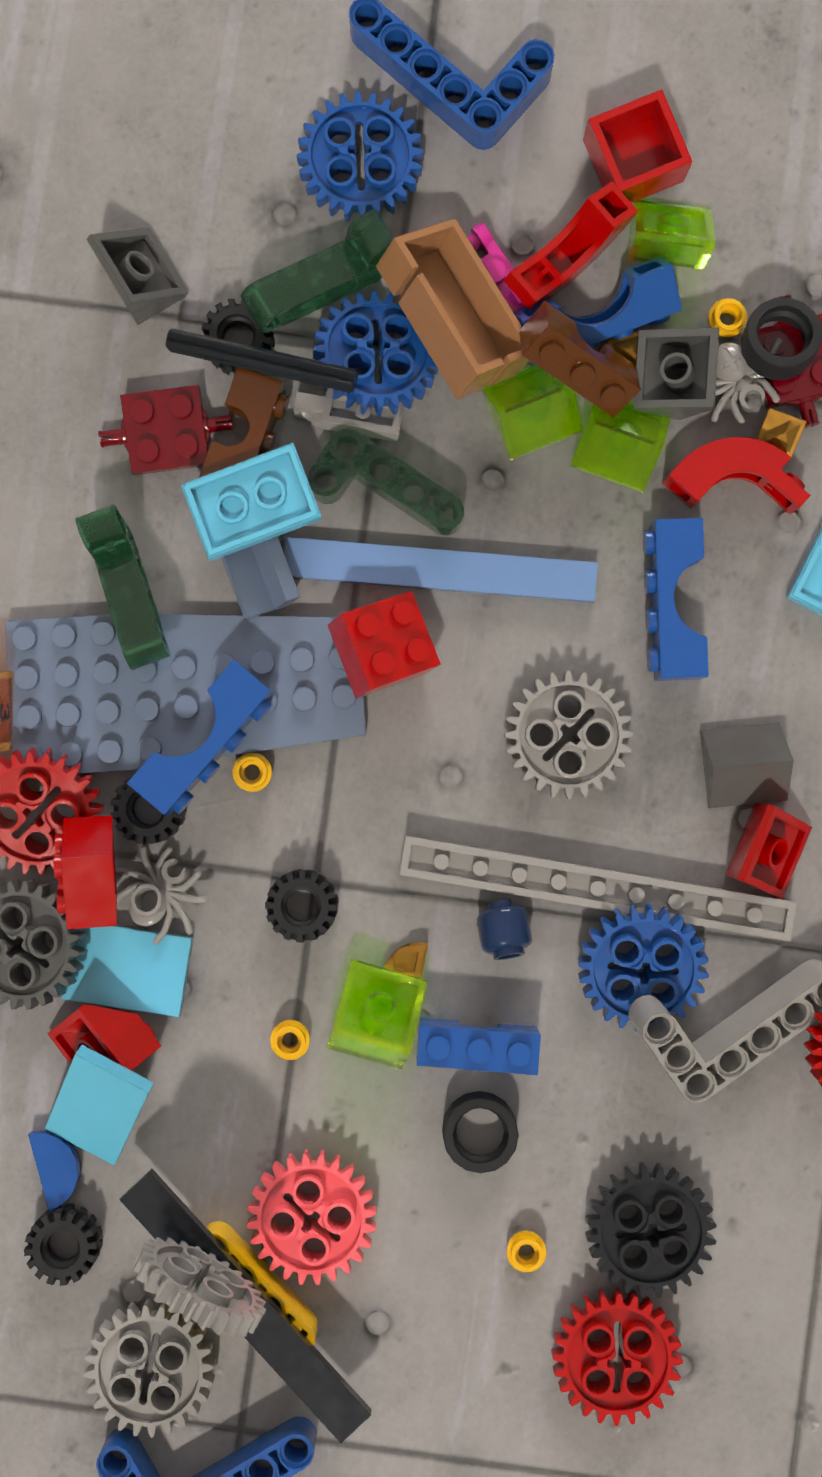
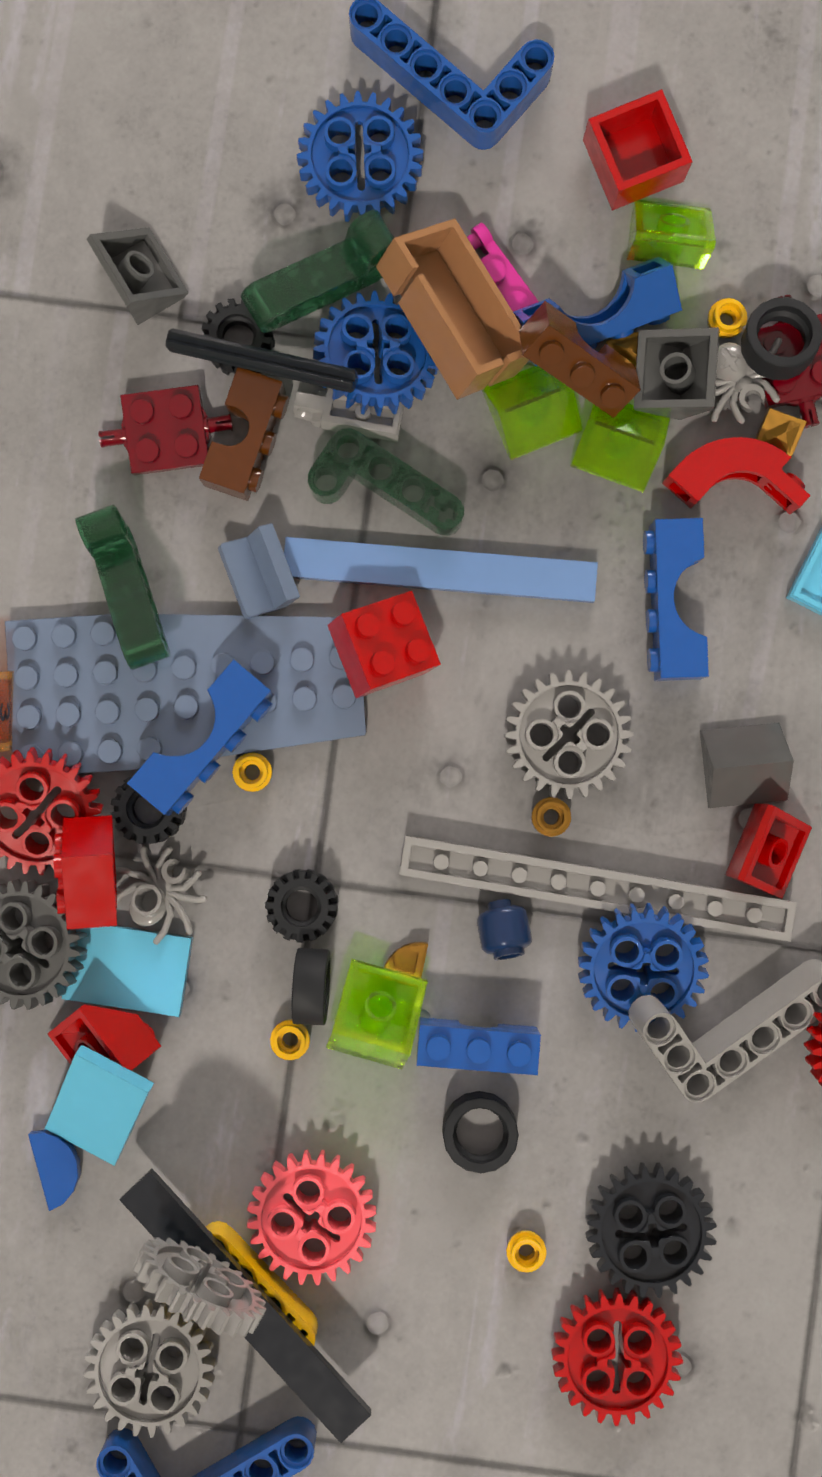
black tyre [24,1203,103,1286] -> none
medium azure tile [181,443,322,562] -> none
red arch [504,181,638,310] -> none
none -> black tyre [291,948,331,1025]
none -> pearl gold plate [531,797,571,837]

